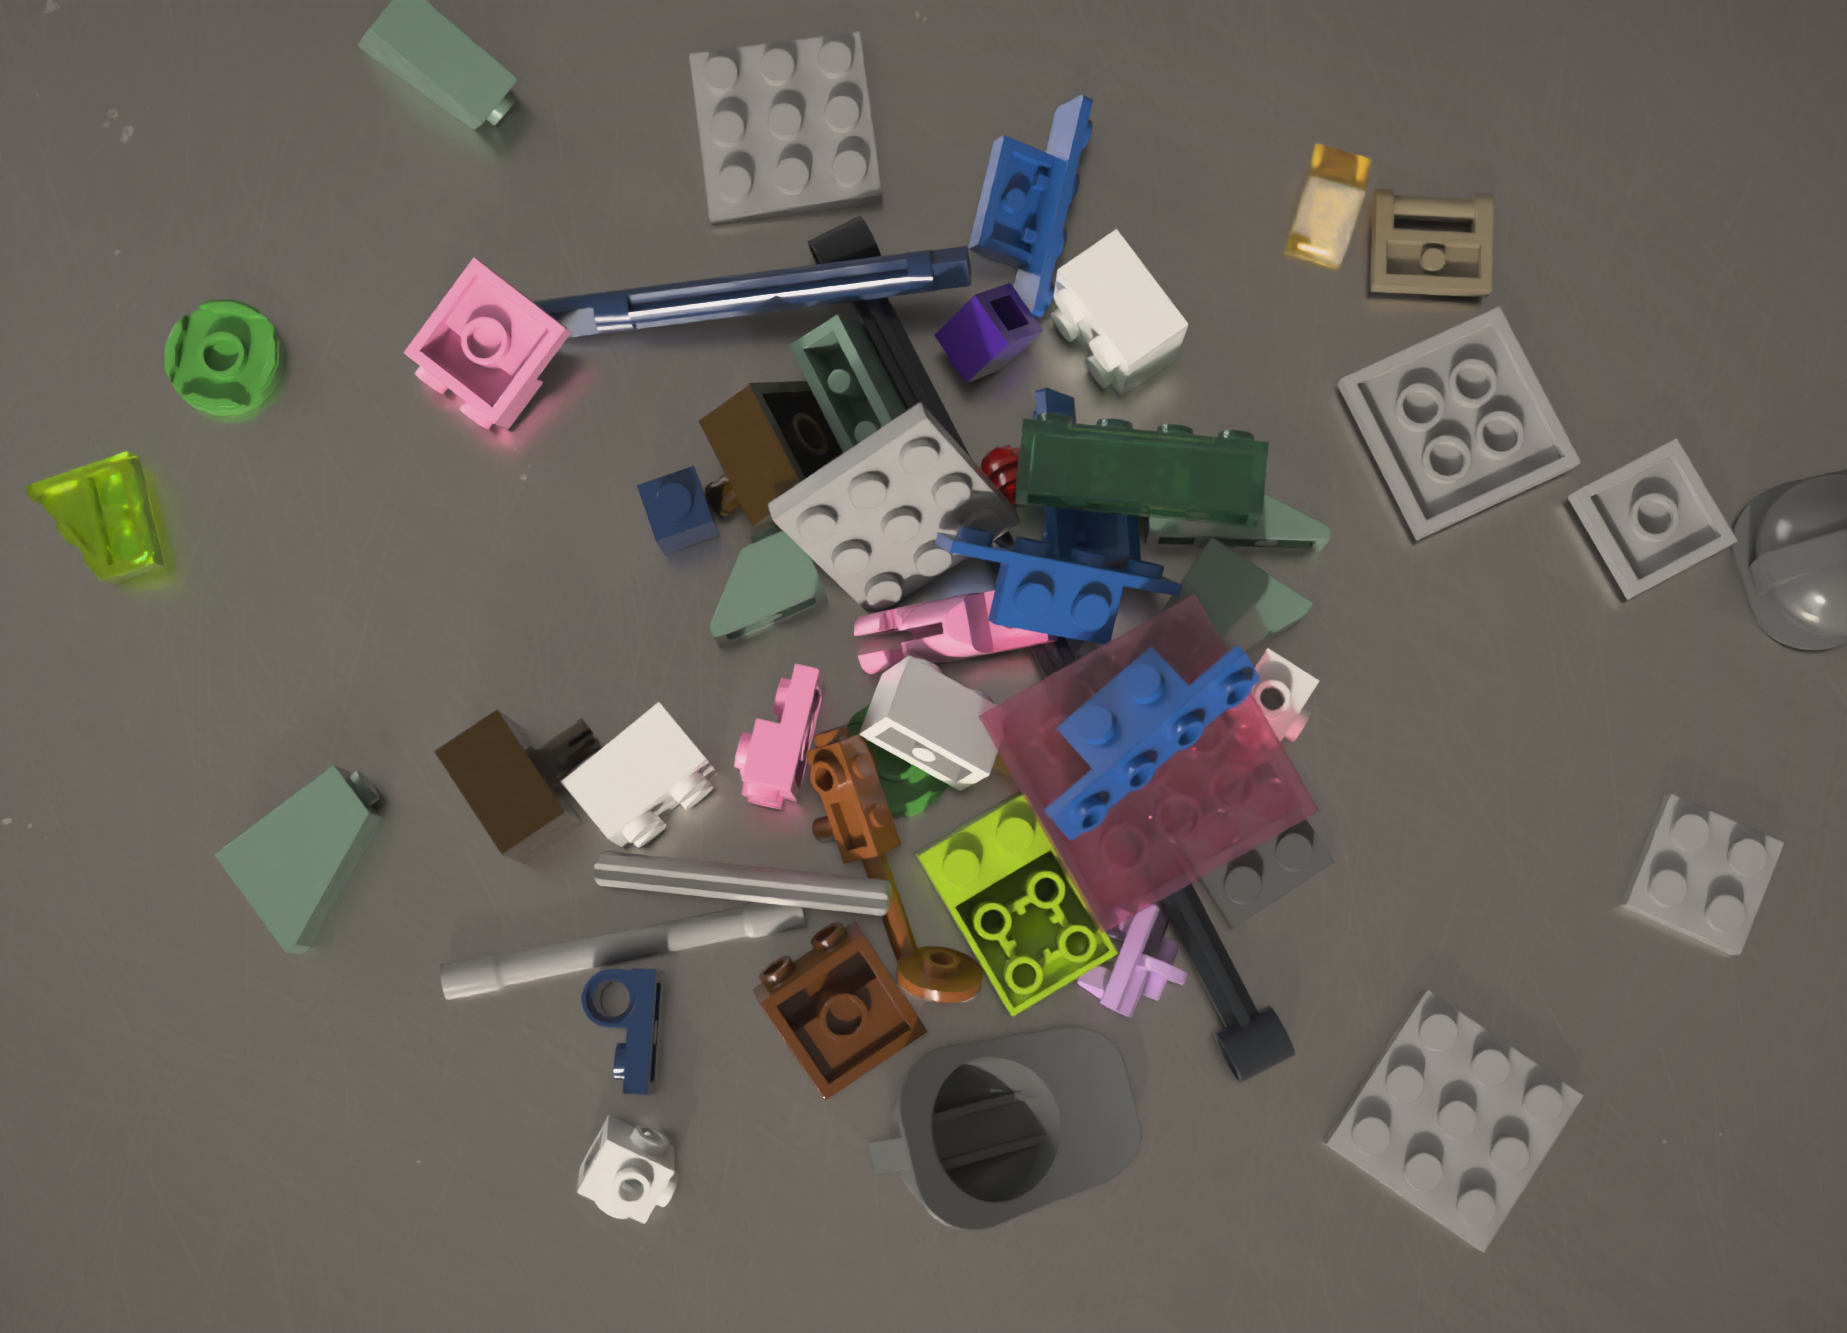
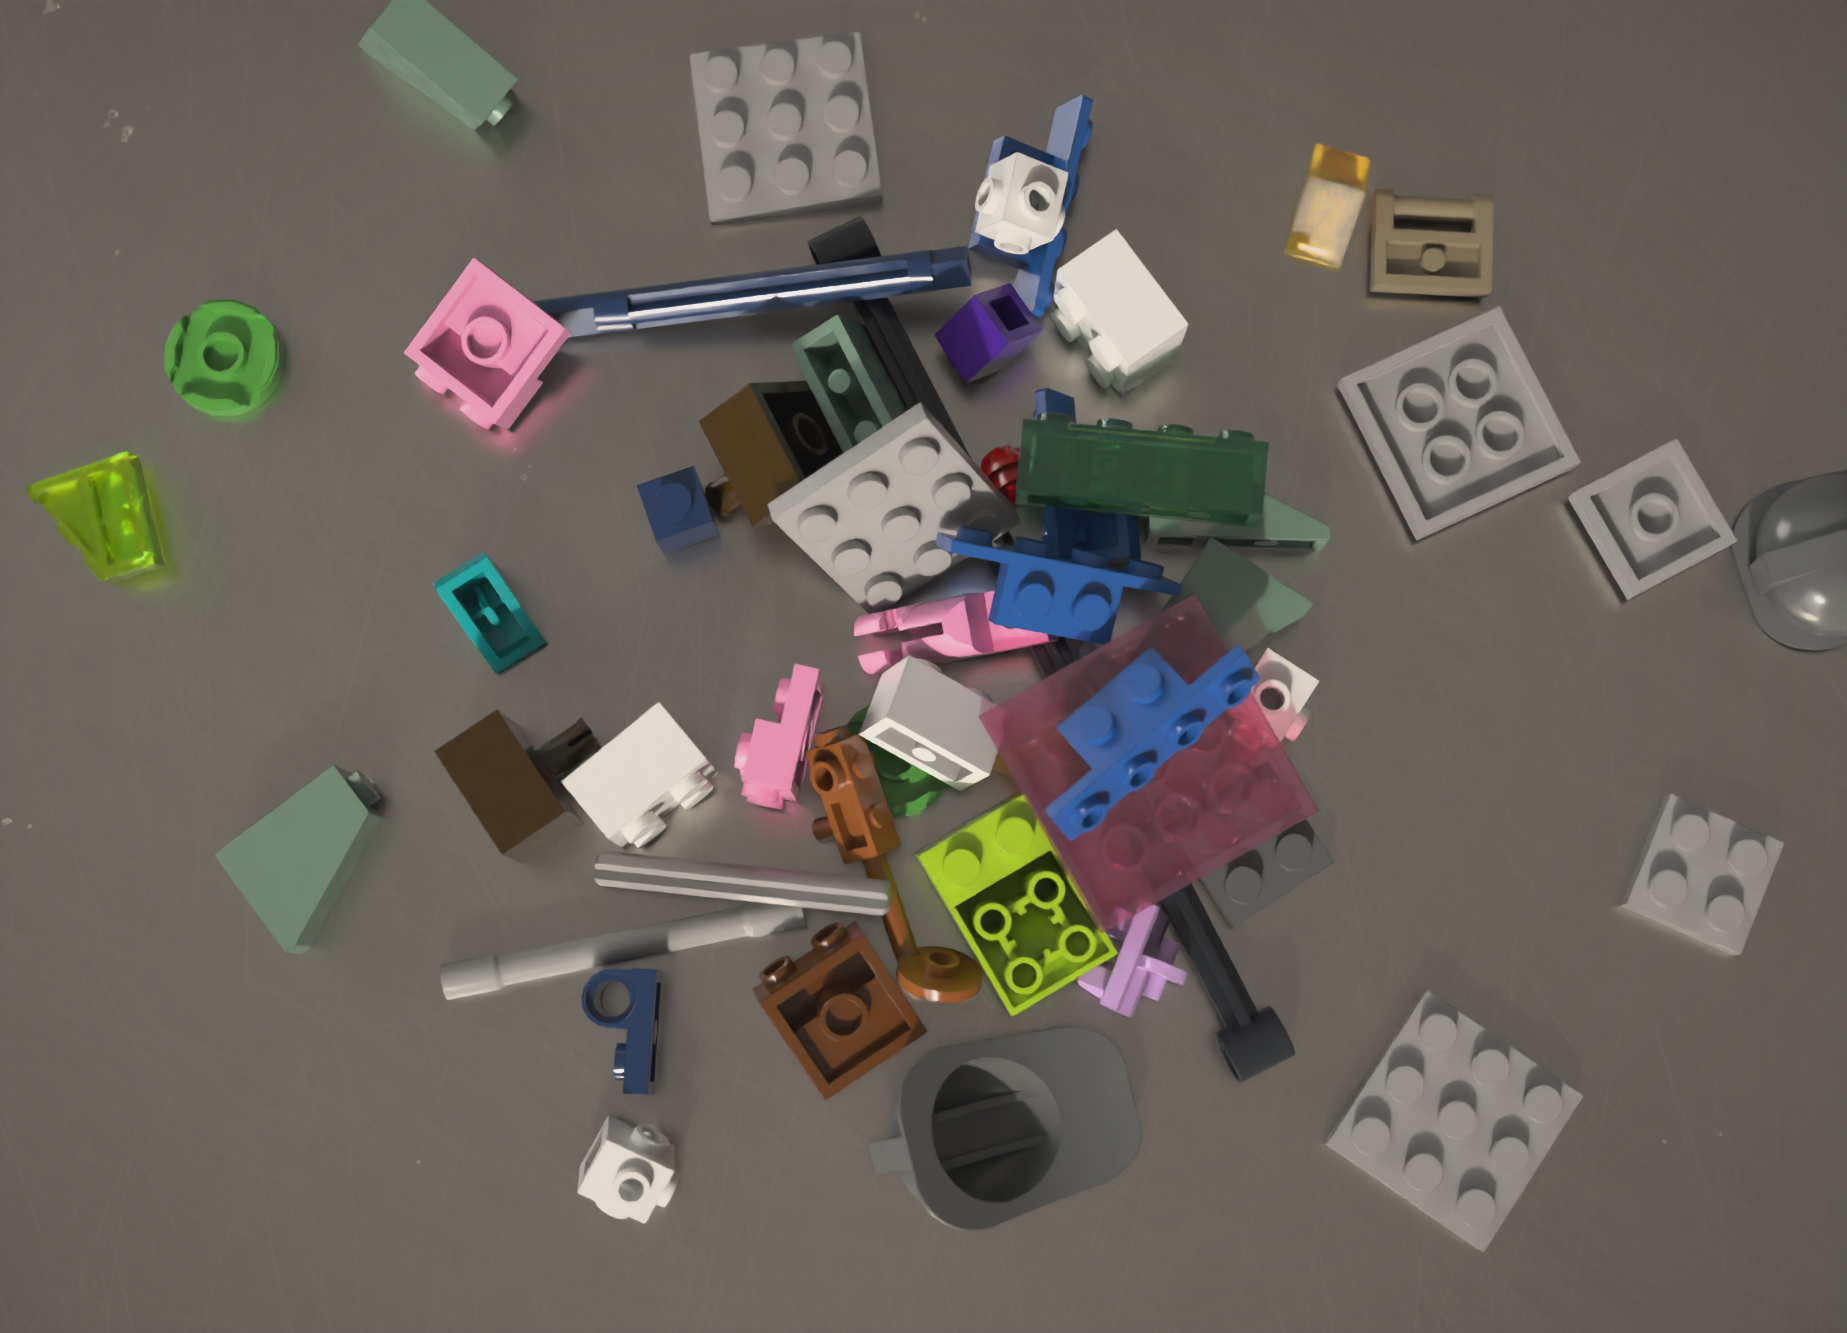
sand green slope [709,525,828,647] -> none
none -> teal slope [433,551,546,674]
none -> white brick [975,152,1069,254]

